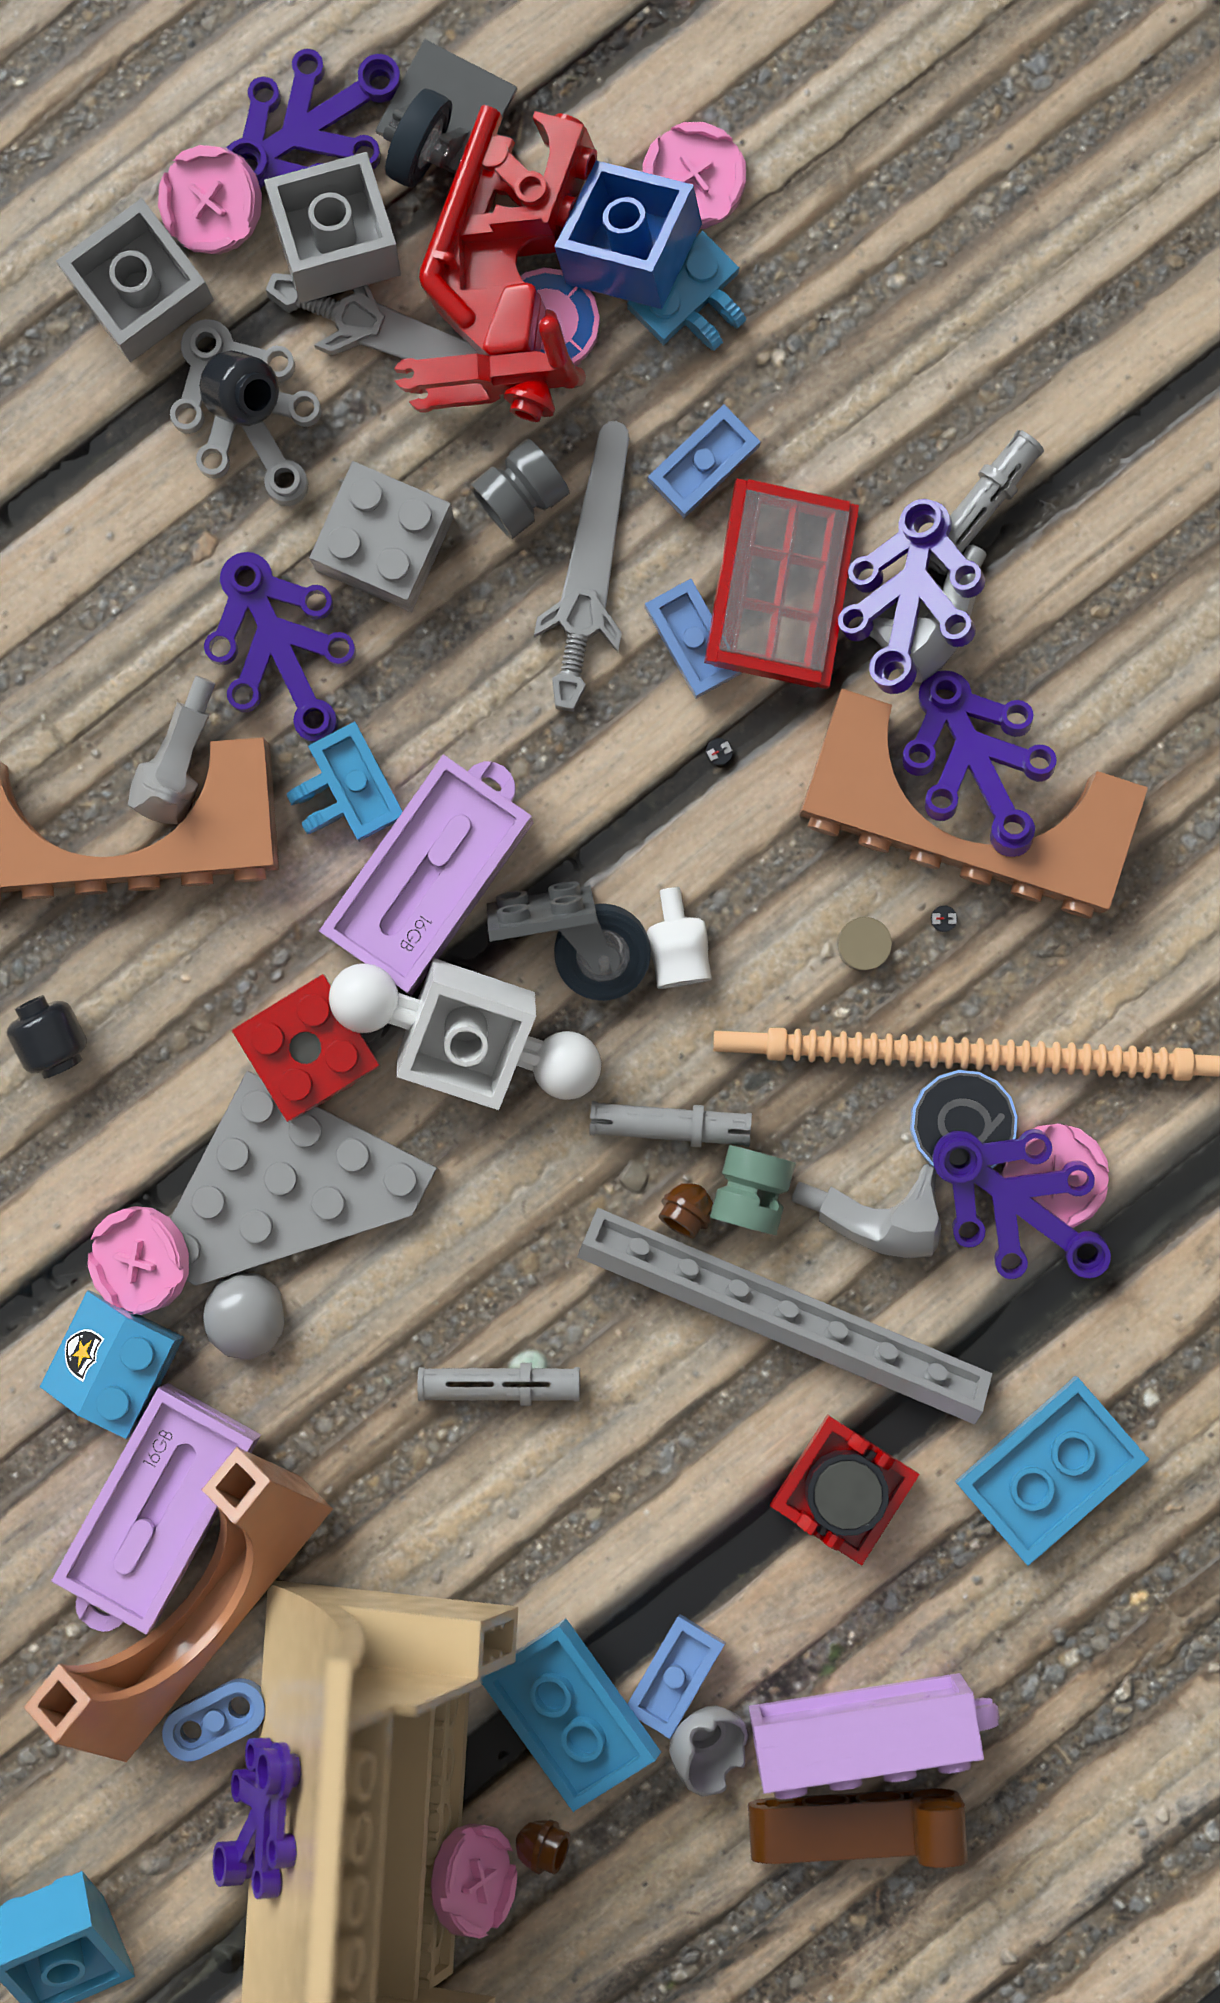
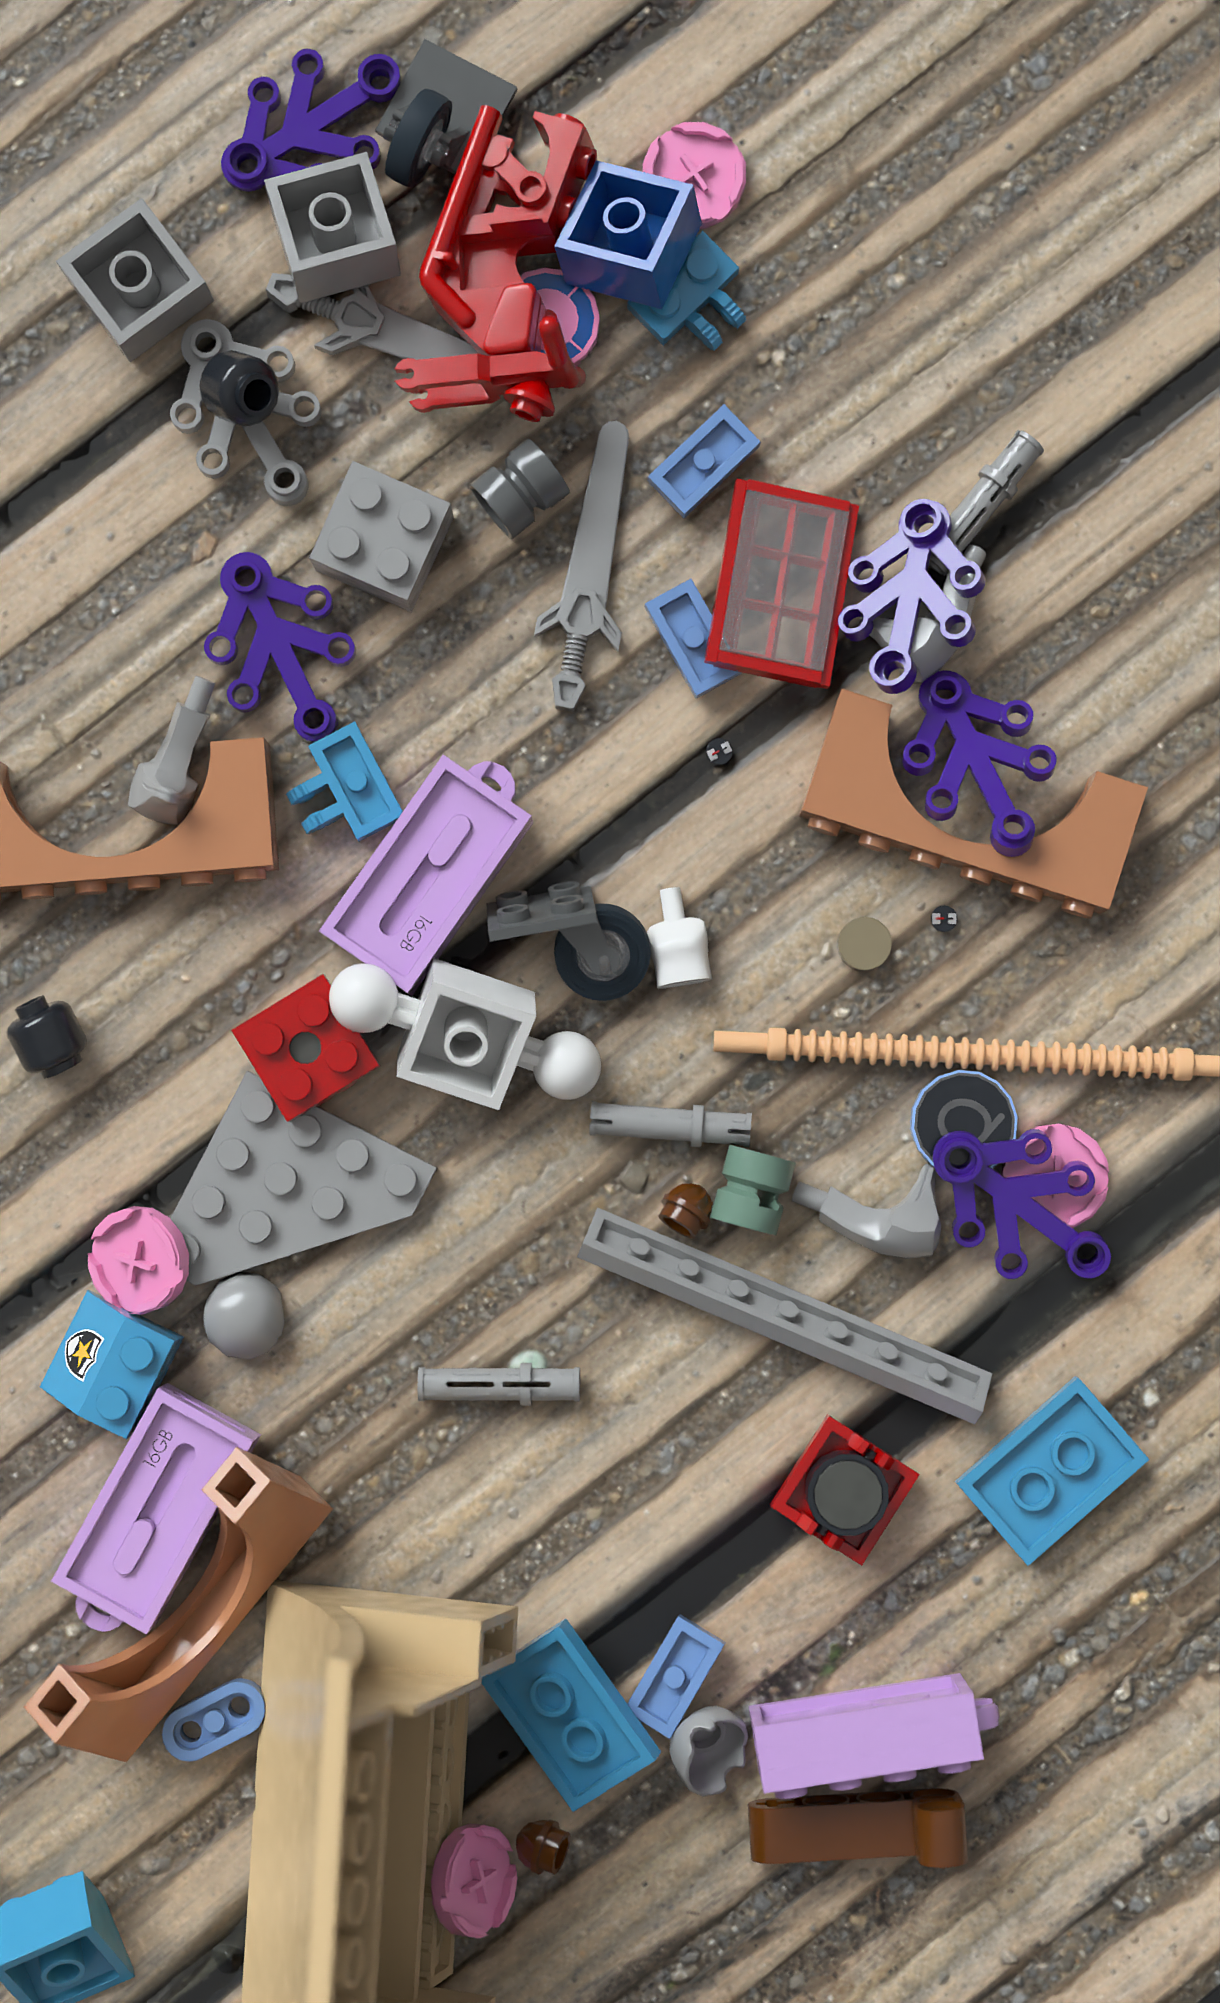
bright pink tile [158,145,262,254] -> none
dark purple plant [212,1737,300,1899] -> none

